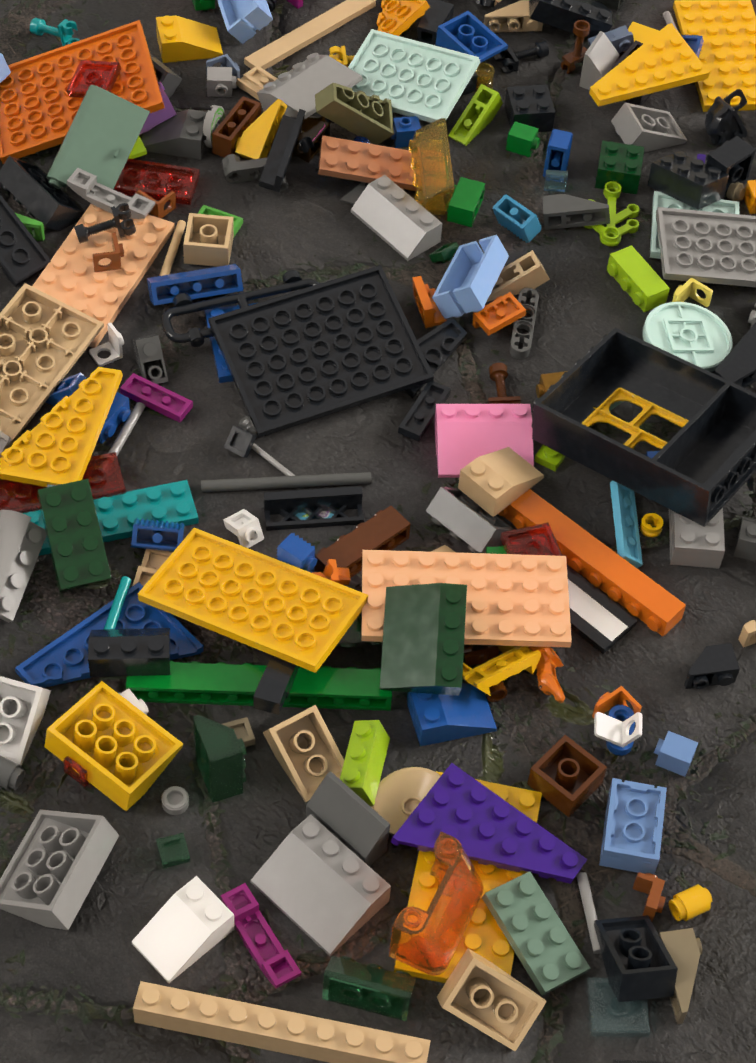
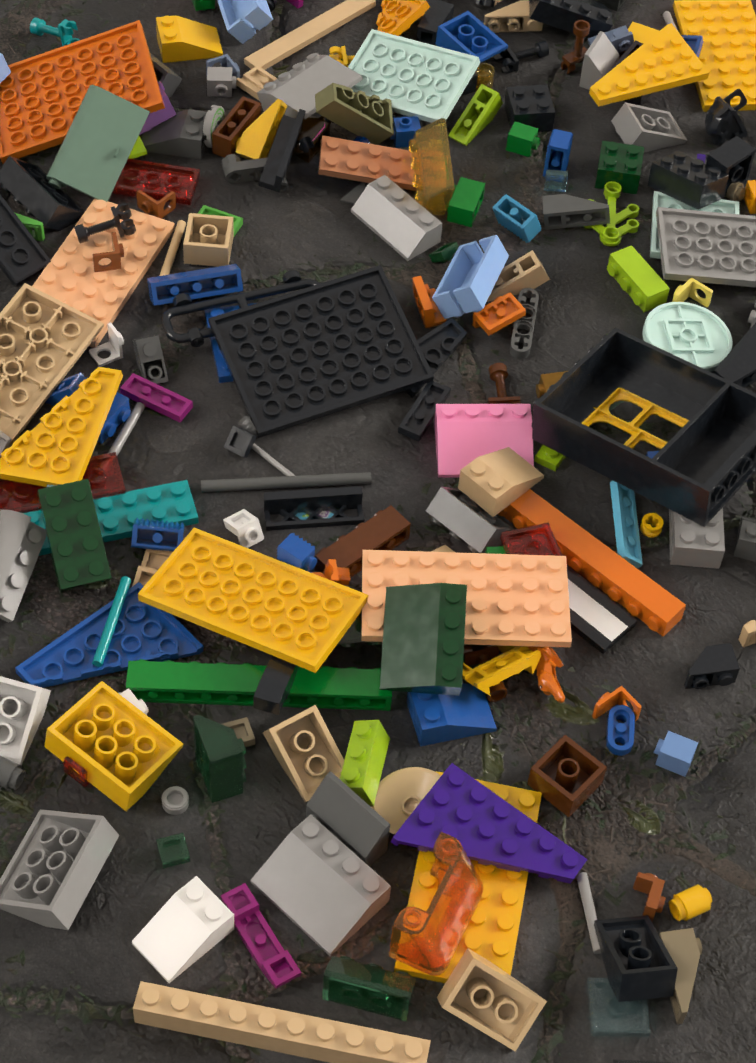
clear red plate [66,60,122,98] -> none
light grey slope [67,168,155,219] -> none
black slope [88,628,170,677] -> none
sand green plate [482,871,590,996] -> none
white bracket [594,712,642,748] -> none
medium blue piece [599,778,667,874] -> none

